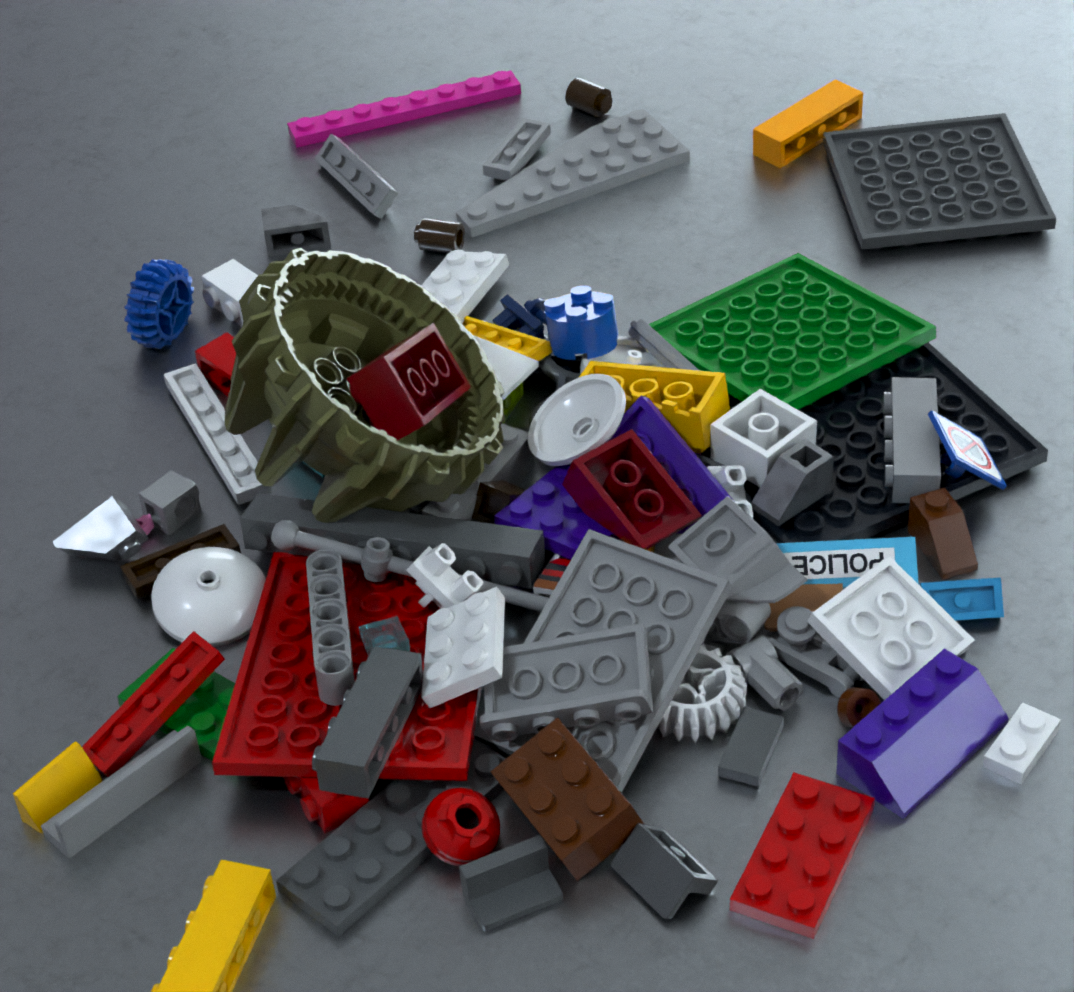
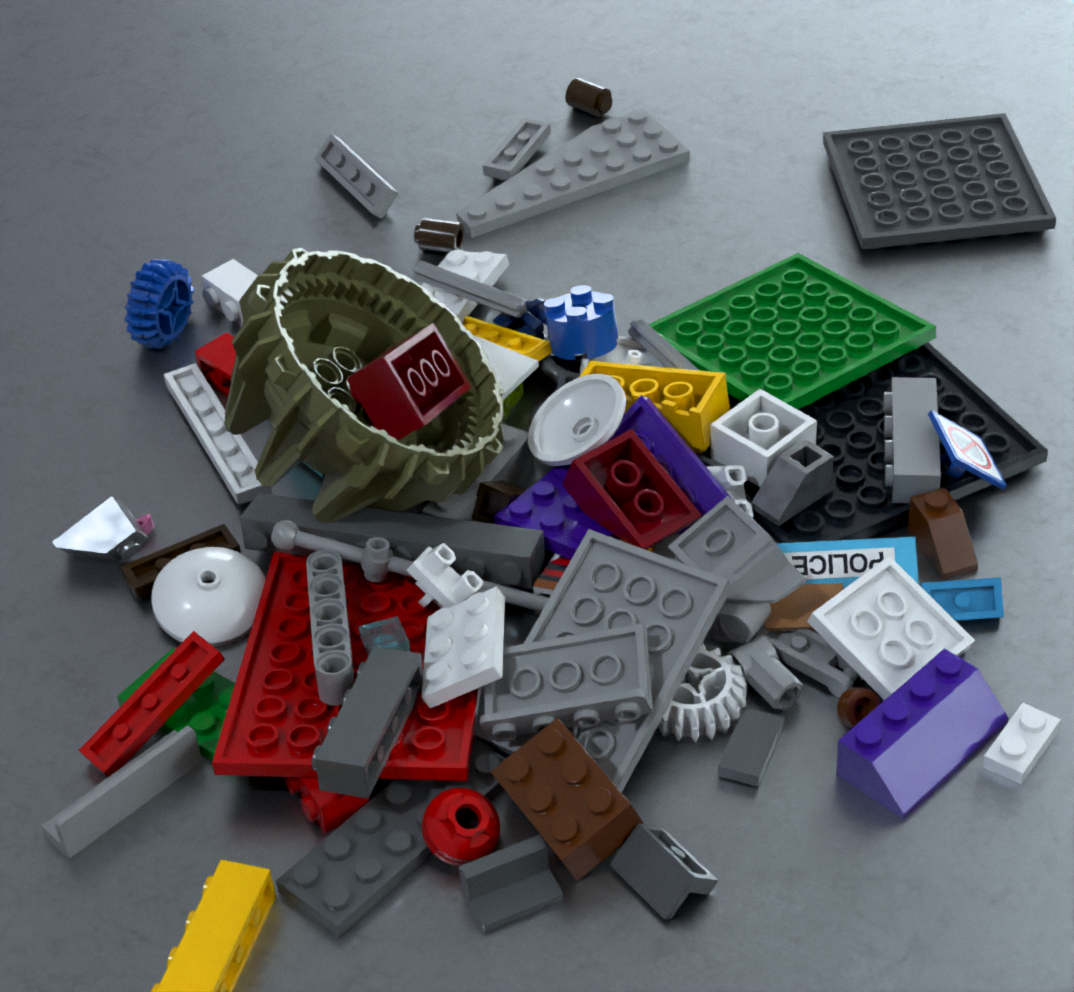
yellow slope [13,741,102,834] -> none
light grey brick [138,470,202,536] -> none
flat silver slope [261,205,331,257] -> none
dark pink plate [287,70,521,148] -> none
red plate [729,772,875,939] -> none
light orange brick [753,79,863,169] -> none
light grey plate [777,606,817,646] -> none
none -> light grey axle [413,261,527,318]

